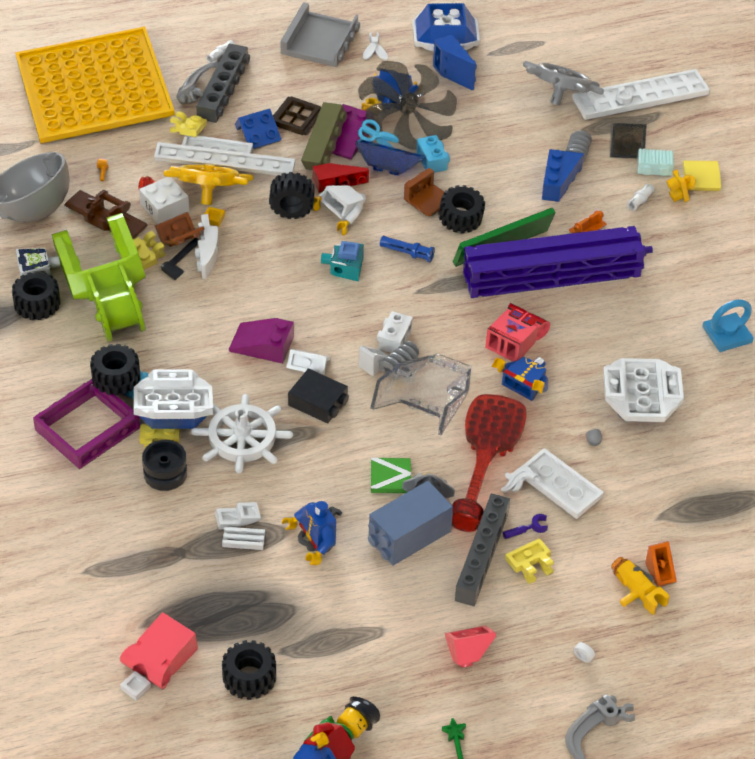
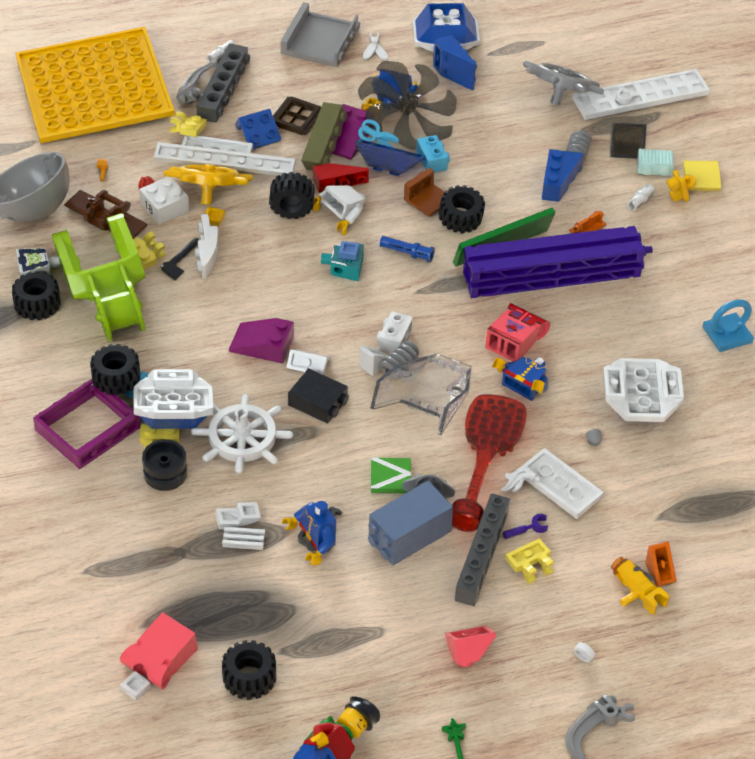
dark orange bracket [155,212,205,247] -> none

